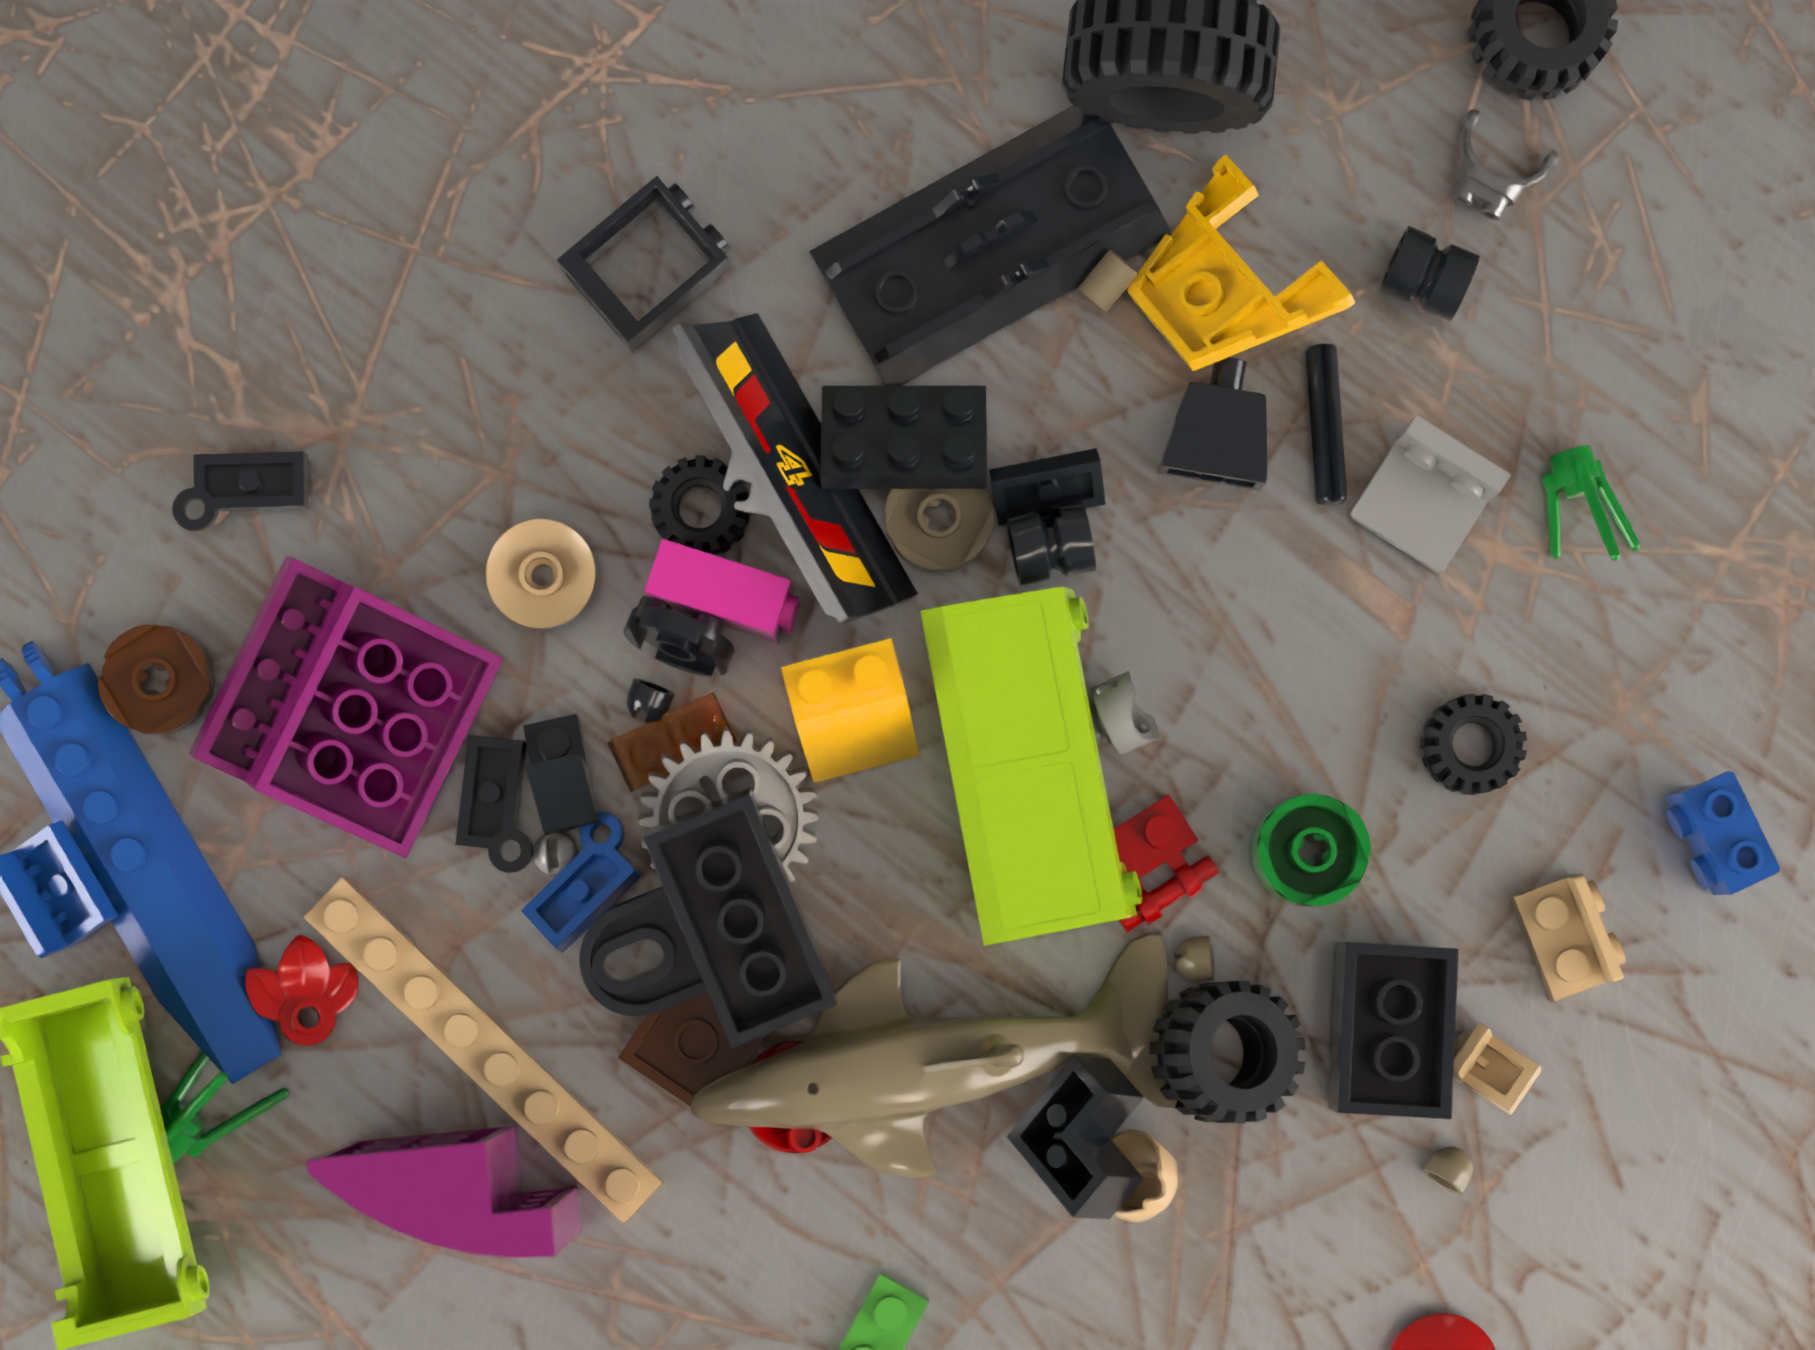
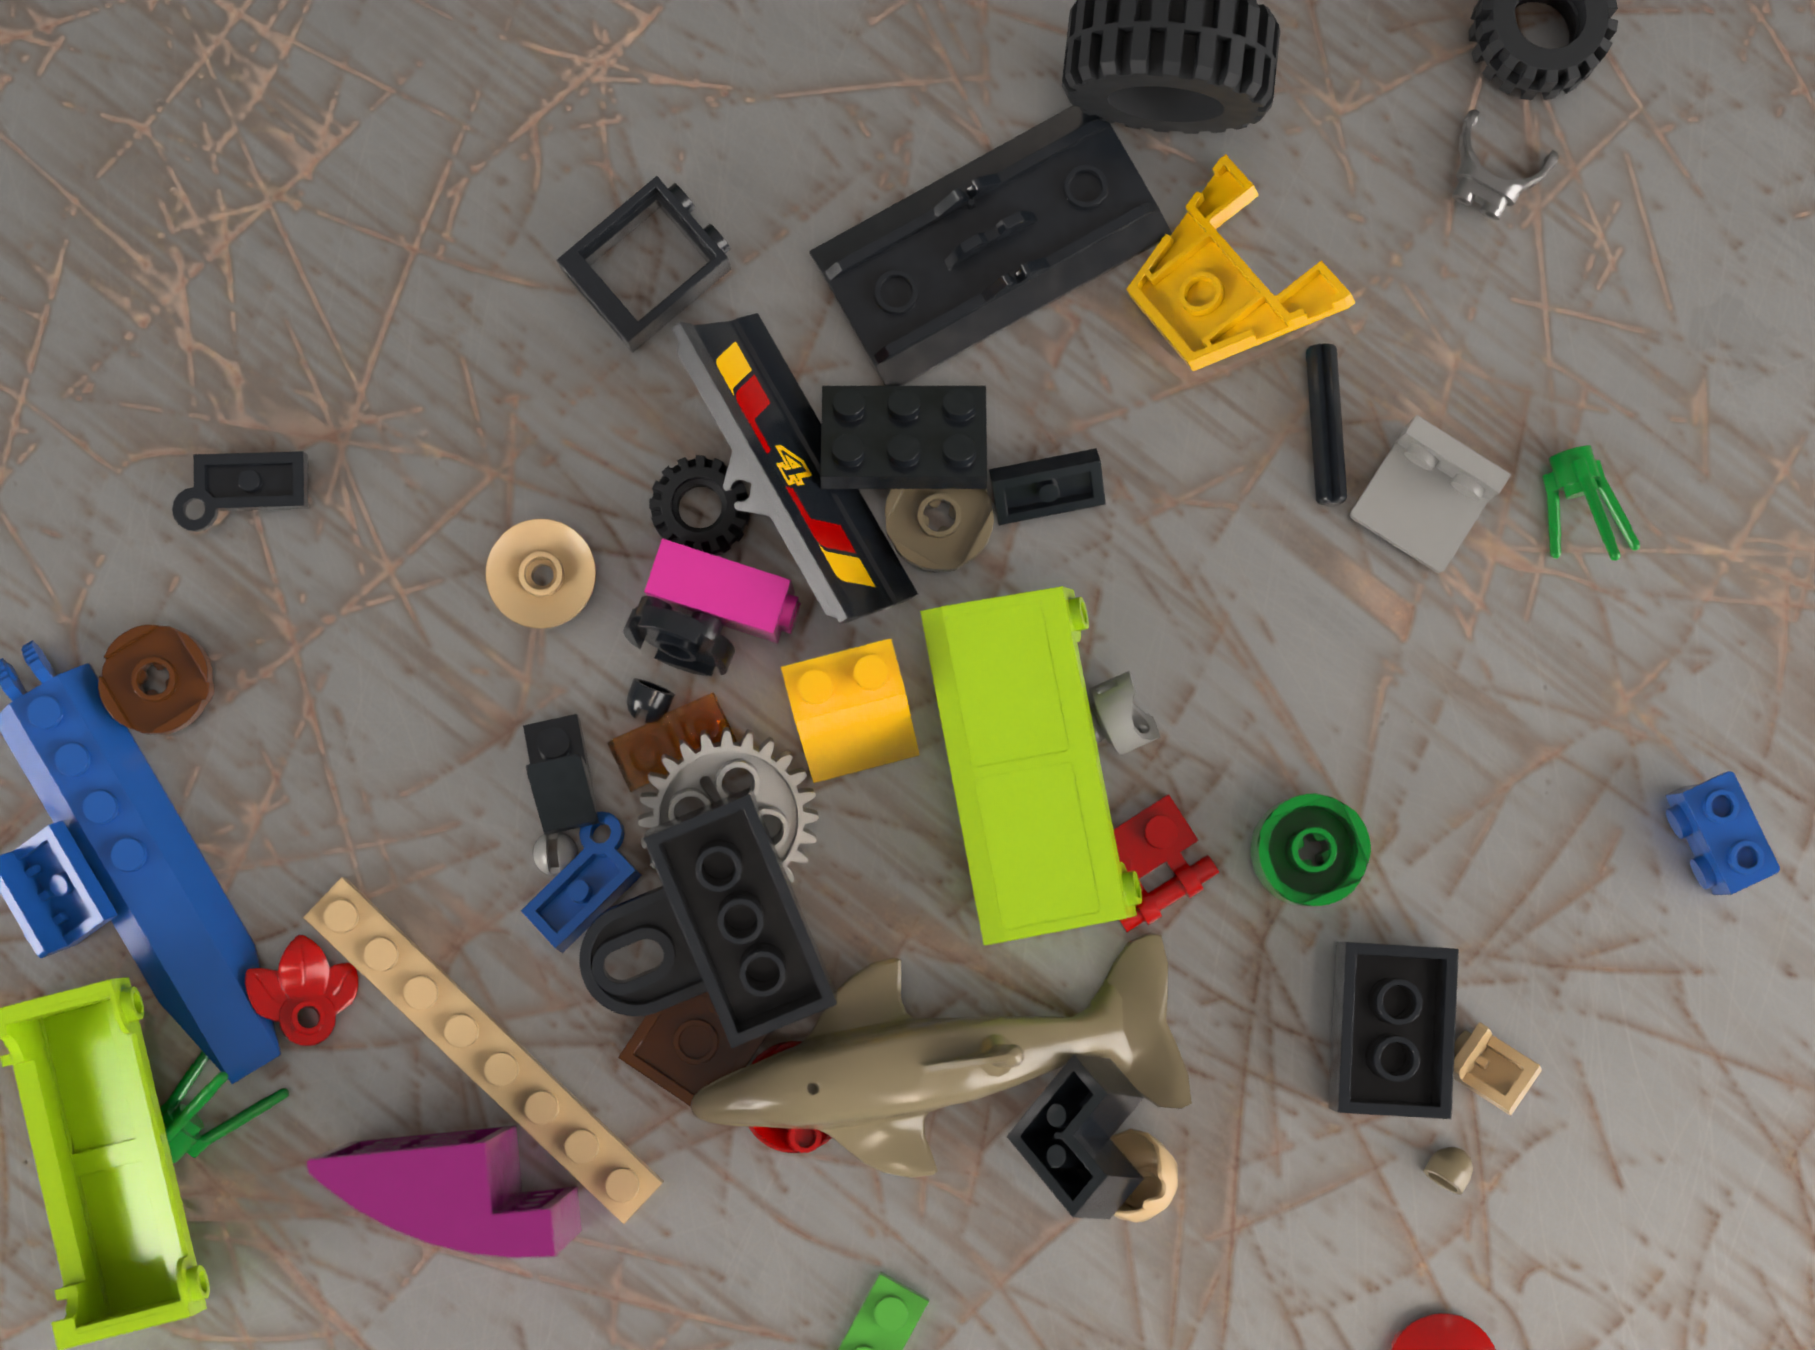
magenta slope [189,555,504,858] -> none
black hinge [455,735,534,873] -> none
black wheel [1006,501,1096,586] -> none
dark tan hinge [1078,249,1139,312] -> none
black tyre [1149,981,1306,1124] -> none
black torso [1158,357,1267,491] -> none
dark tan hinge [1174,935,1215,981] -> none
black wheel [1380,225,1480,321] -> none
black tyre [1420,694,1527,795] -> none
tan bracket [1510,874,1626,1001] -> none

